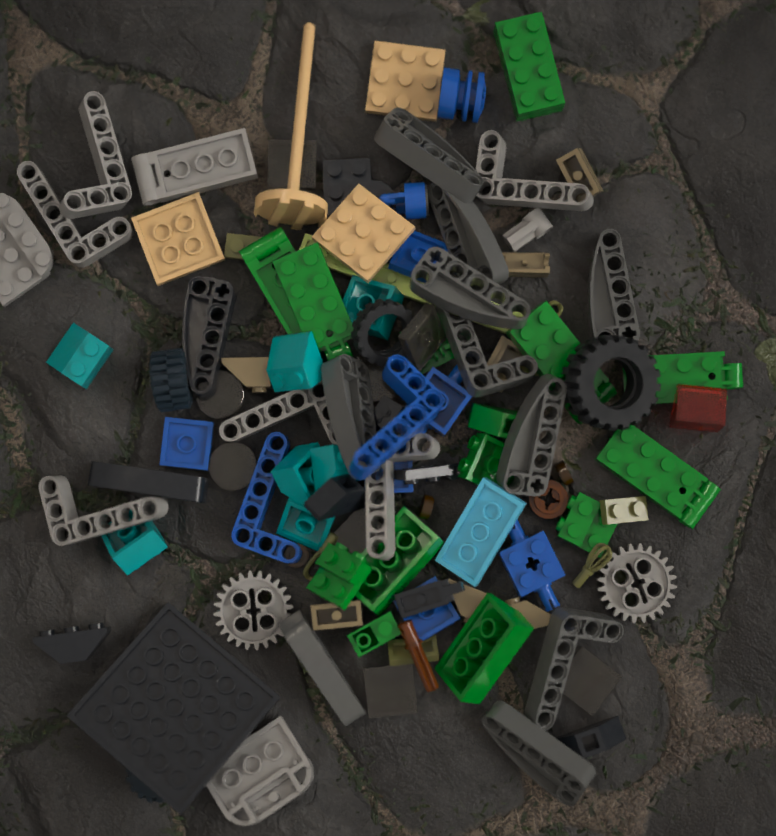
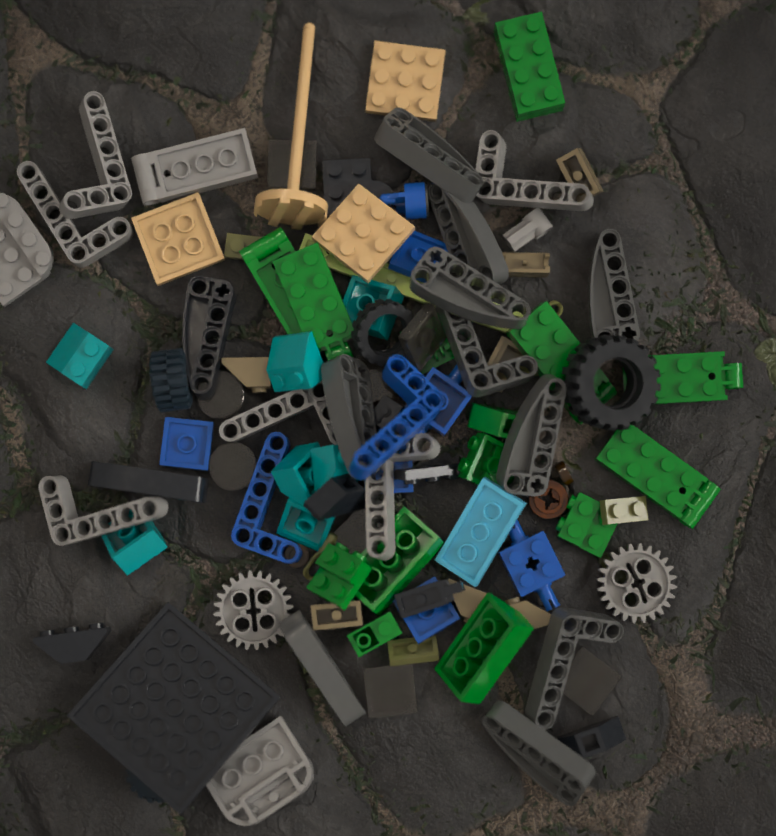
reddish brown axle [397,619,439,692] -> none
dark brown tile [418,494,434,520] -> none
blue wheel [437,67,486,123] -> none
olive piece [572,543,612,588] -> none
clear red slope [669,384,727,432] -> none

